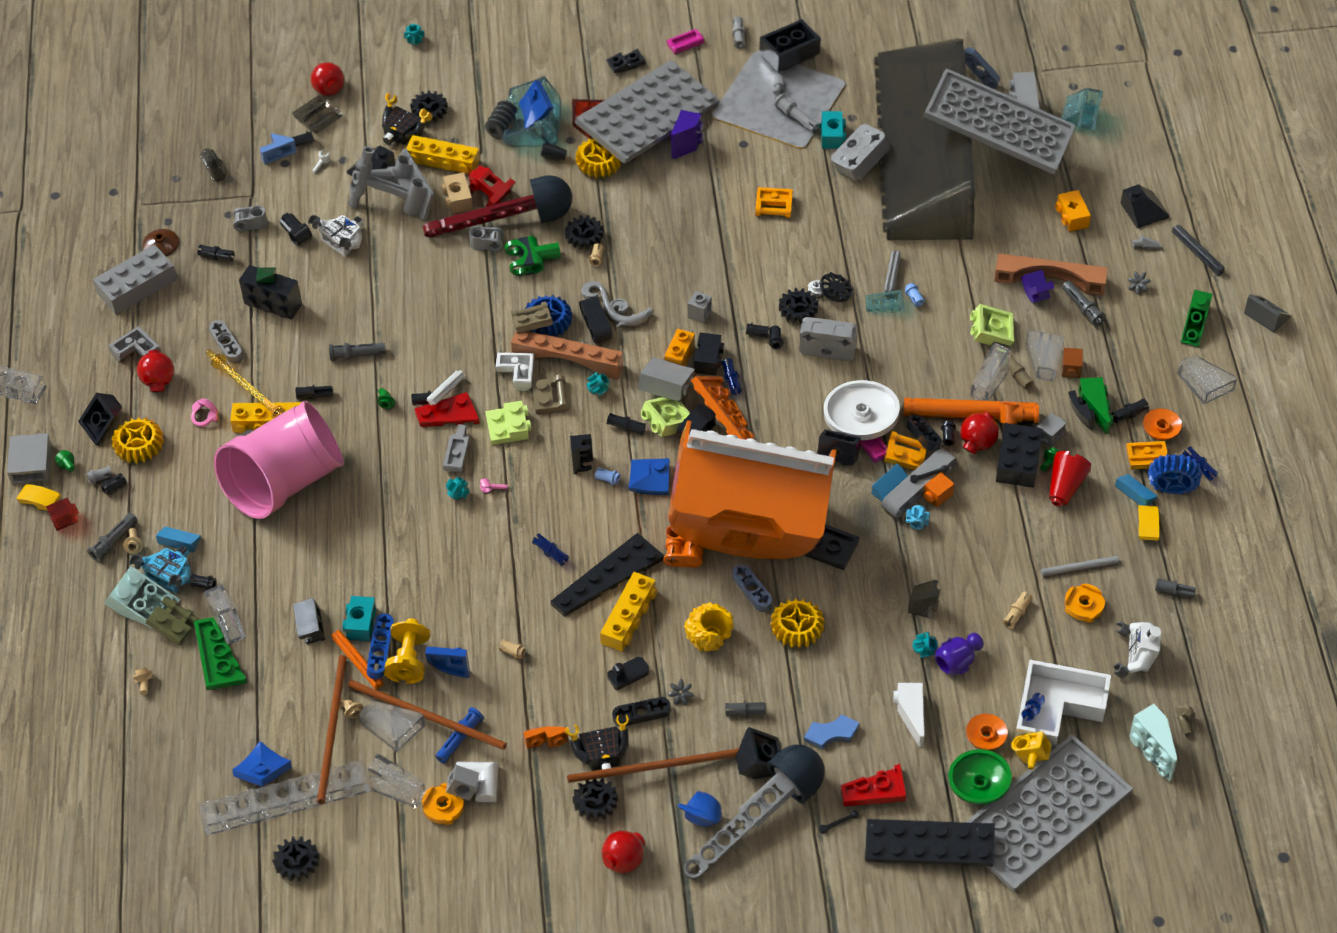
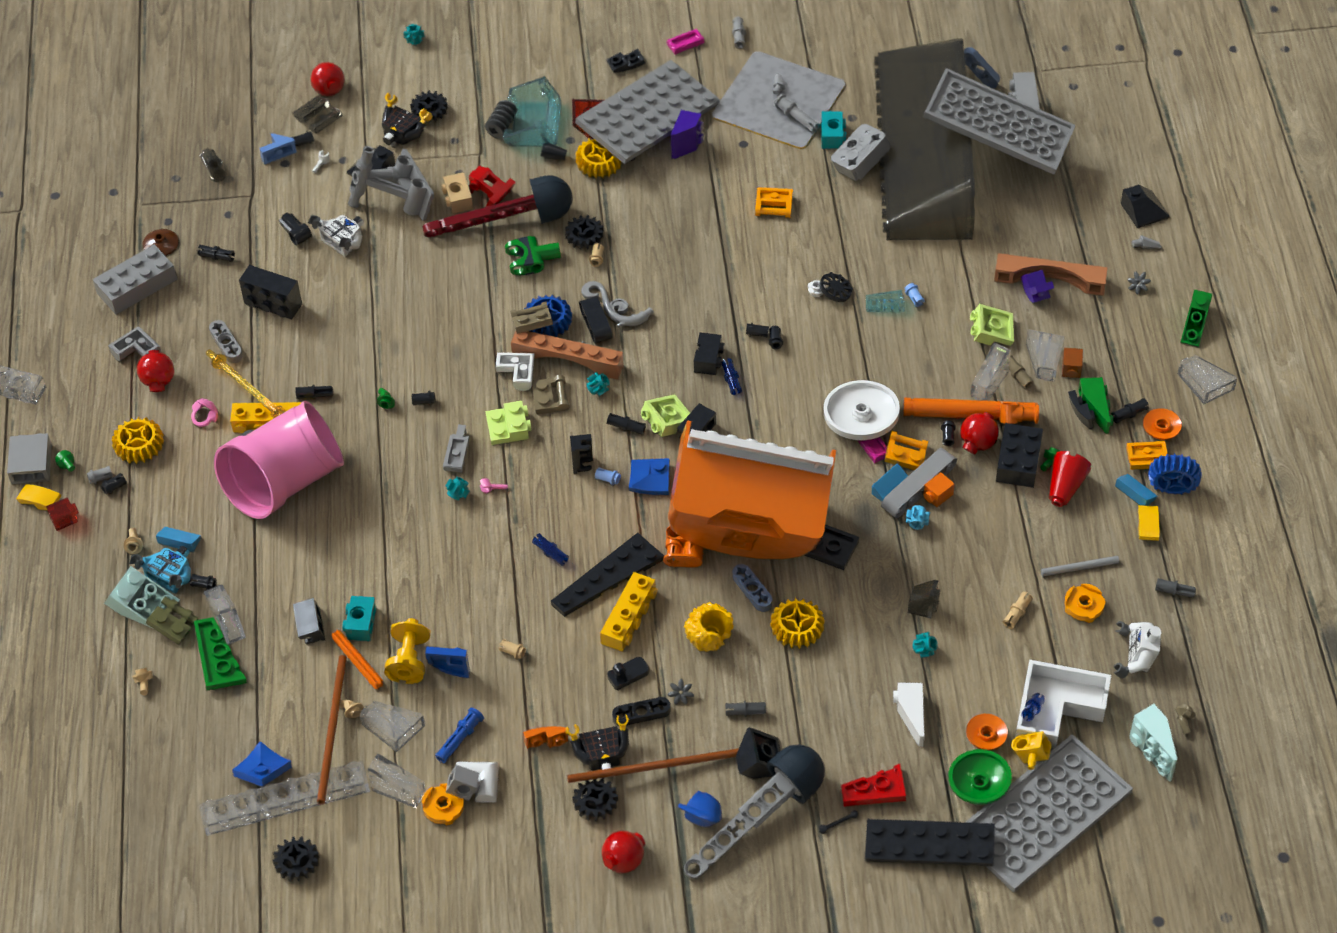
black slope [78,393,122,446] -> none
dark grey pin [87,513,138,562] -> none
light grey piece [233,205,268,231] -> none
dark green slope [256,267,276,283] -> none
dark grey pin [329,342,386,360] -> none
dark orange piece [348,680,507,750] -> none
blue beam [366,614,393,679] -> none
yellow brick [406,135,480,174] -> none
red wing [414,392,480,427] -> none
white axle [427,370,465,406] -> none
light grey piece [469,226,504,251] -> none
blue plate [519,81,554,130] -> none
light grey brick [638,357,695,402] -> none
light orange brick [664,328,695,366] -> none
light grey brick [687,291,712,323] -> none
orange wing [691,376,755,440] -> none
black brick [759,19,821,72] -> none
black gear [779,288,818,324] -> none
light grey axle [799,317,858,361] -> none
medium blue tile [804,715,859,749] -> none
black brick [817,429,861,466] -> none
light grey axle [884,250,901,296] -> none
black beam [906,415,942,451] -> none
black hinge [910,465,948,483] -> none
dark purple piece [935,633,984,676] -> none
light grey brick [1037,413,1066,447] -> none
light orange brick [1055,190,1091,232] -> none
clear light blue slope [1061,88,1103,130] -> none
dark grey pin [1062,281,1106,326] -> none
black axle [1172,224,1225,275] -> none
clear blue pin [1183,446,1218,481] -> none
dark grey slope [1244,294,1291,333] -> none

